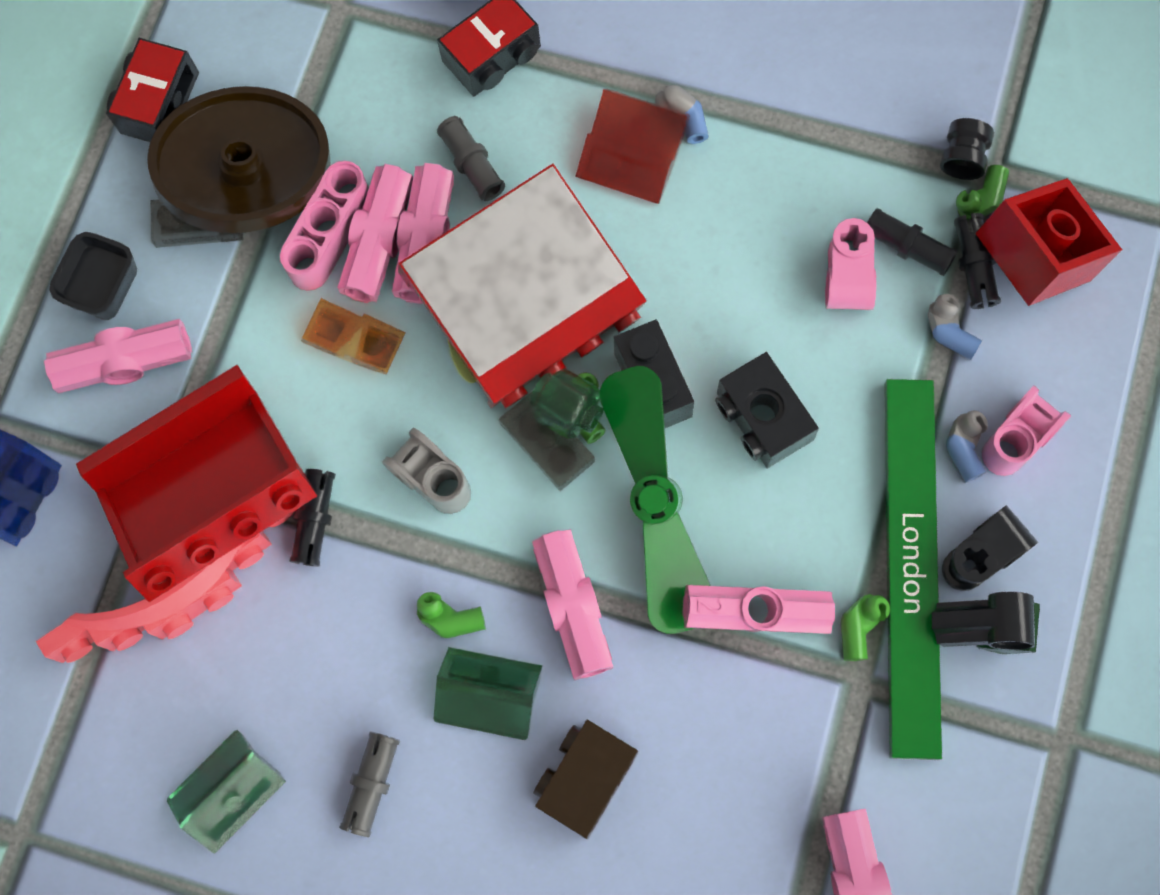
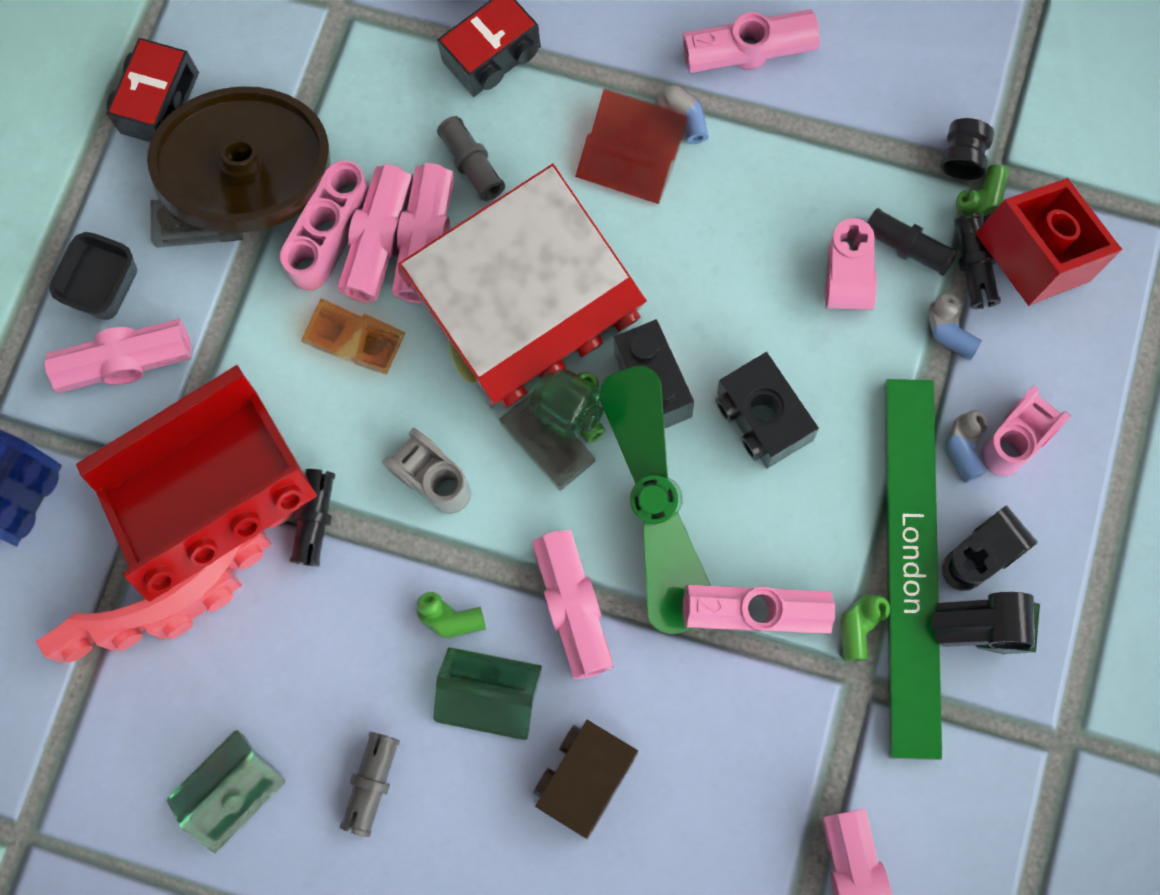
none -> bright pink piece [682,9,820,73]

